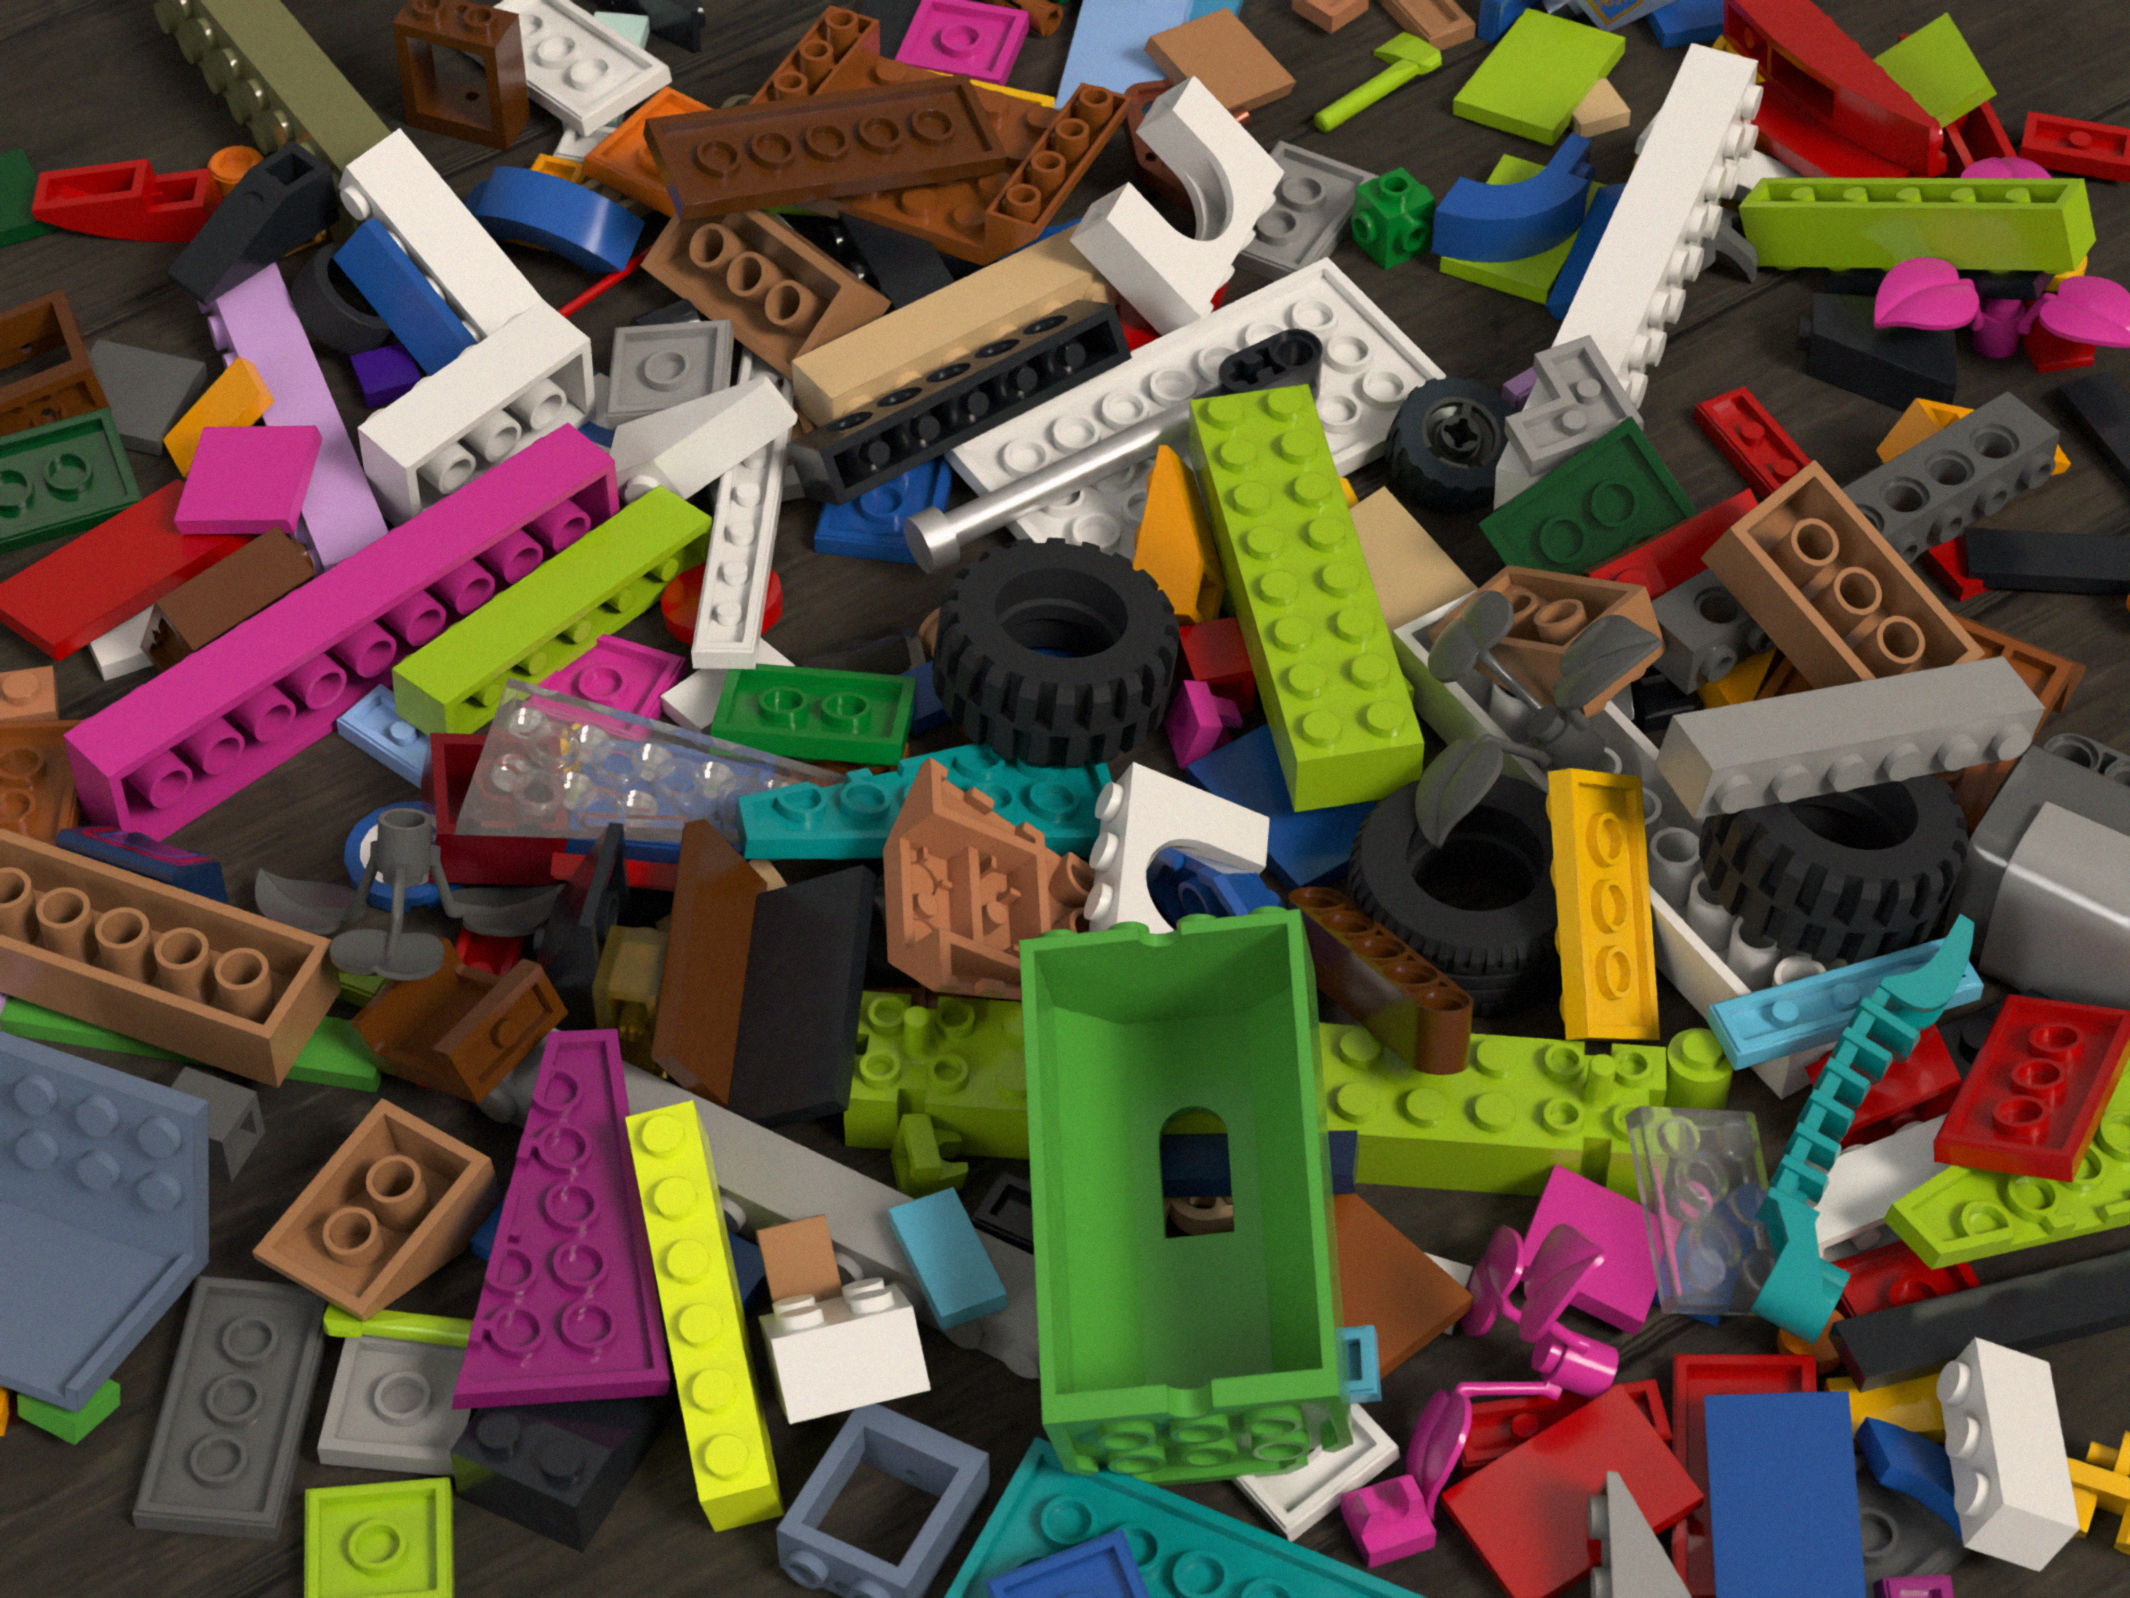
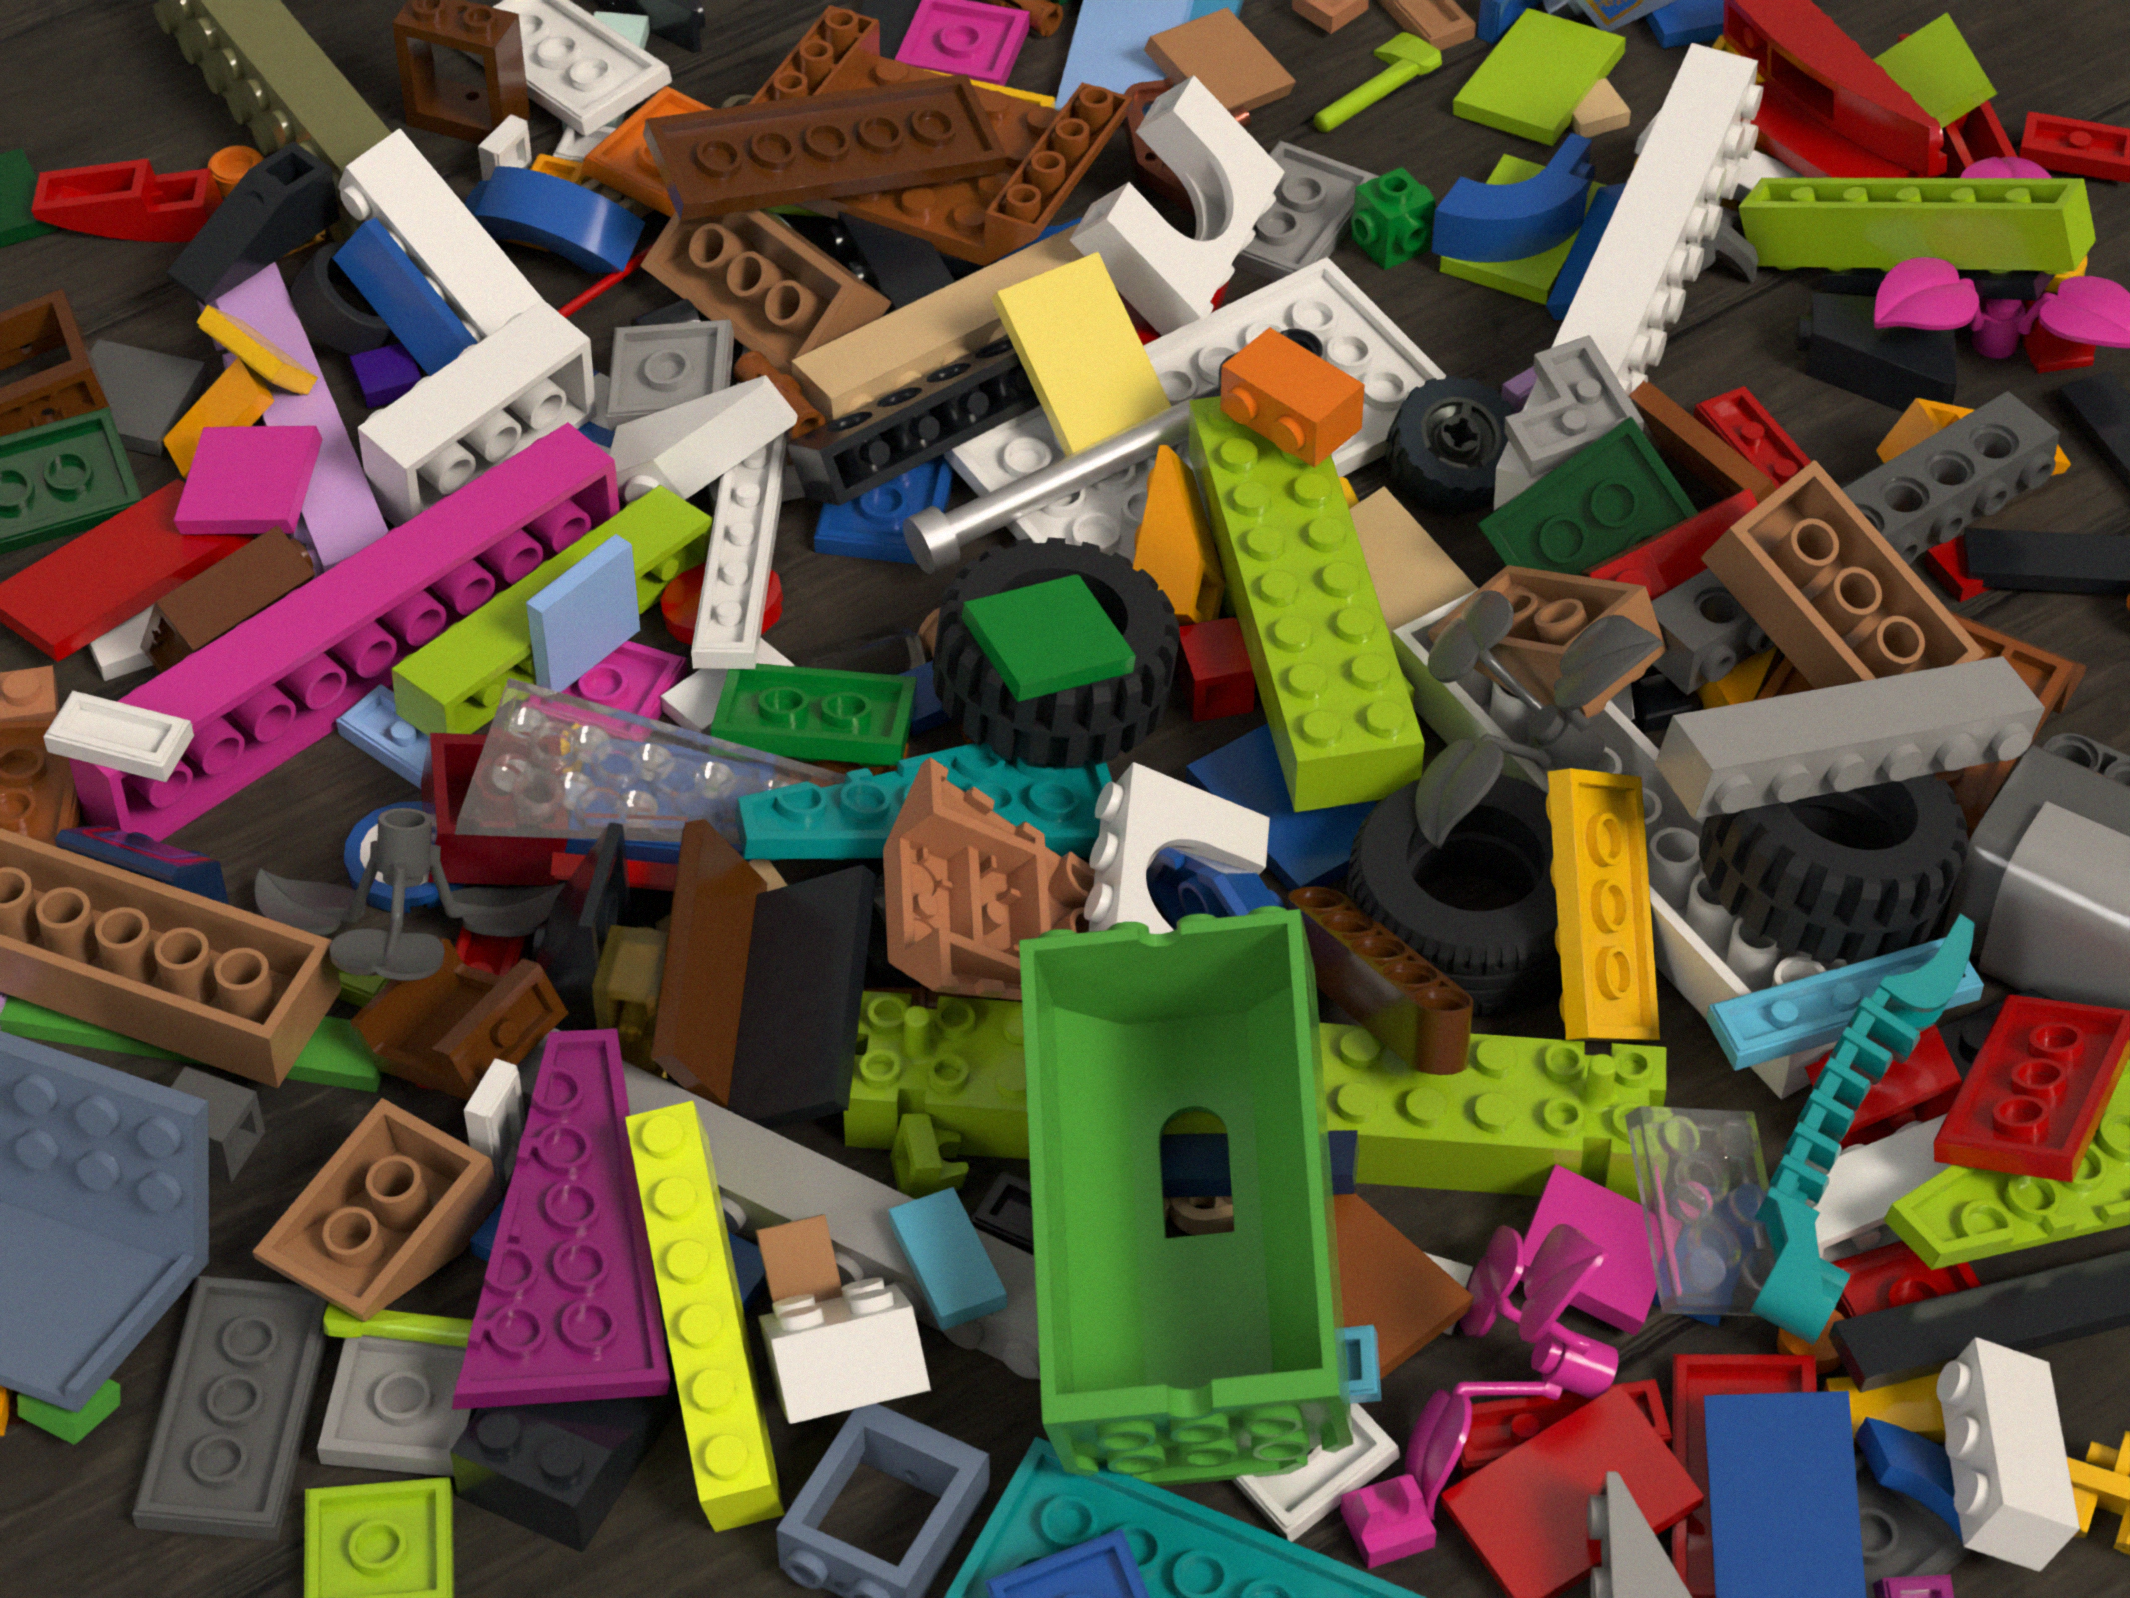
dark pink tile [1164,680,1243,770] -> none
lime brick [1663,1028,1733,1131] -> none
none -> white tile [43,690,194,782]
none -> yellow tile [197,305,318,395]
none -> white tile [464,1058,526,1195]
none -> white tile [478,114,532,181]
none -> light blue tile [526,534,640,699]
none -> dark orange pin [733,351,826,440]
none -> green tile [962,574,1136,702]
none -> light yellow tile [991,252,1172,456]
none -> orange brick [1220,327,1365,468]
none -> dark orange tile [1629,380,1776,505]

